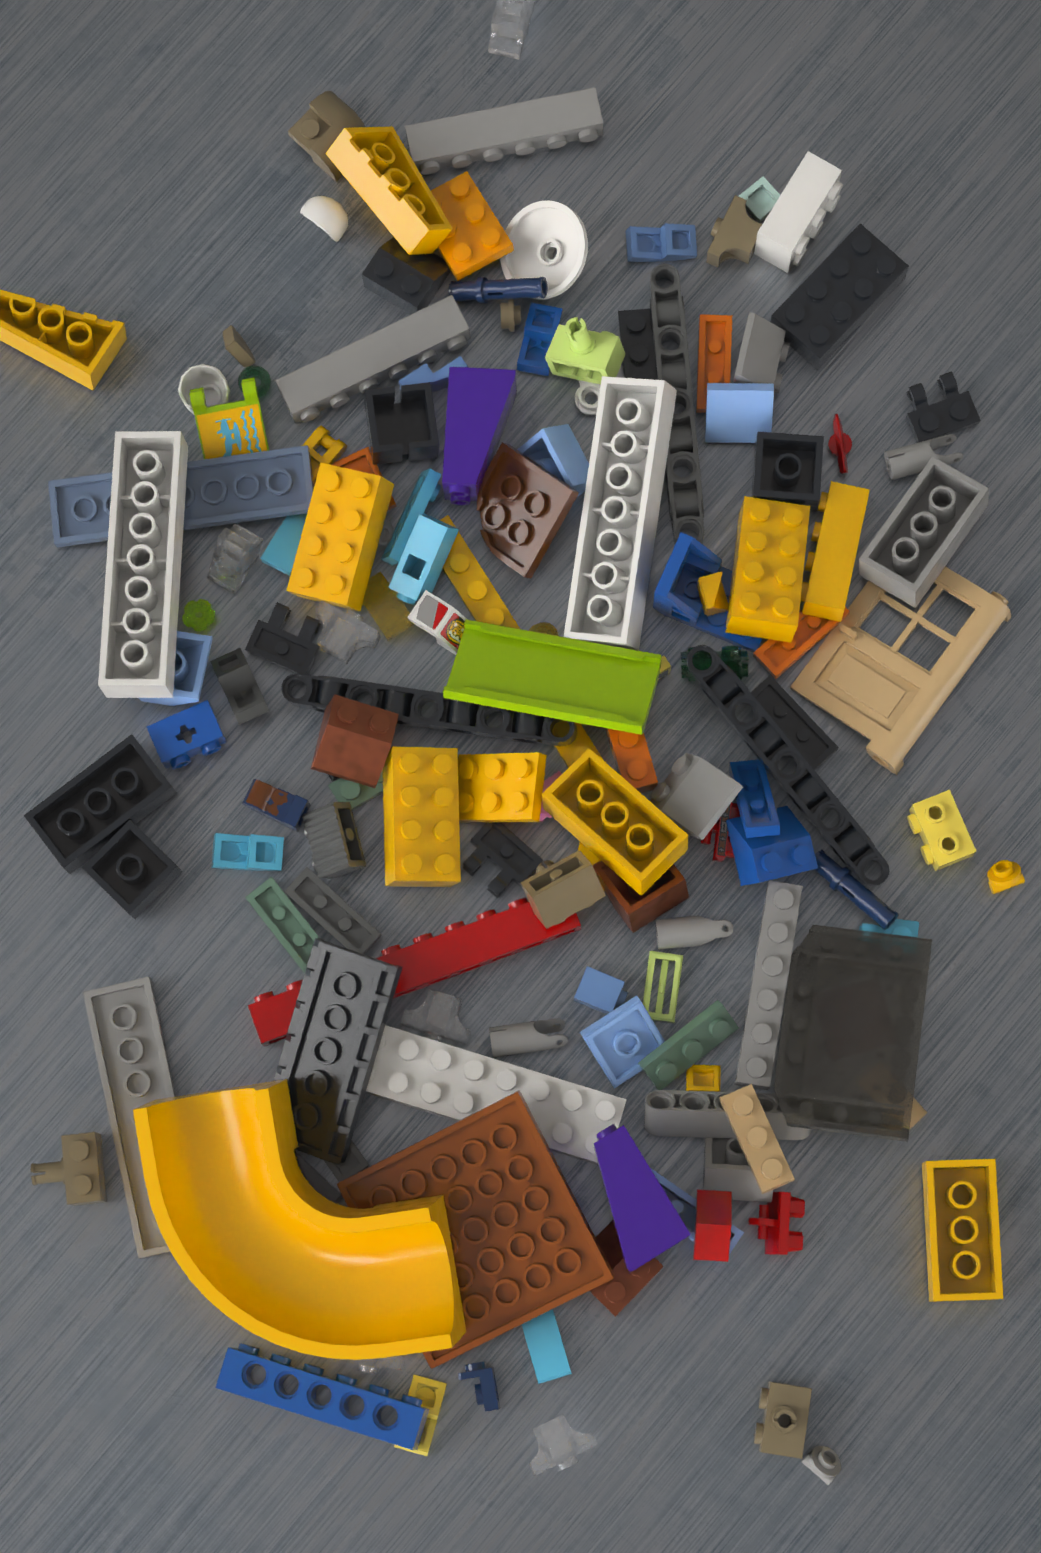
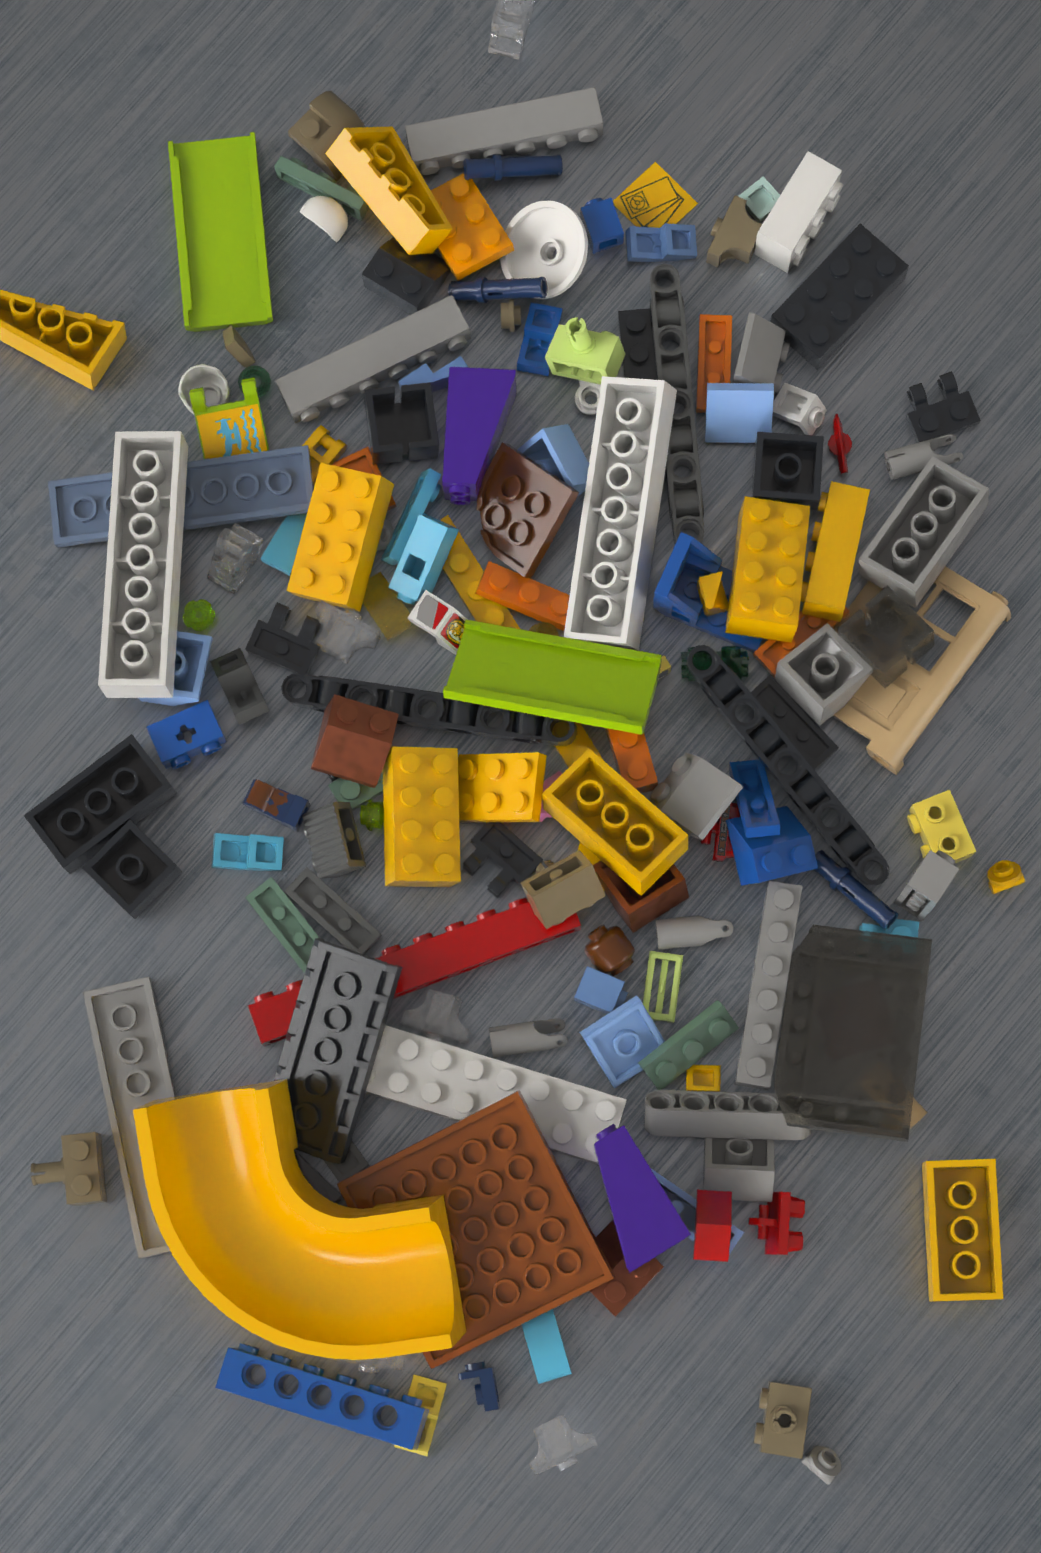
tan plate [720,1084,795,1194] -> none
none -> lime ladder [168,132,273,332]
none -> sand green plate [274,155,368,221]
none -> clear neon green plate [360,798,384,831]
none -> dark blue pin [463,154,563,181]
none -> orange plate [475,561,570,631]
none -> blue brick [580,198,624,254]
none -> reddish brown head [585,924,635,977]
none -> yellow sticker [613,162,698,228]
none -> white bracket [773,383,827,435]
none -> light grey slope [775,623,873,726]
none -> clear smoke piece [838,585,935,688]
none -> light grey brick [894,850,960,921]

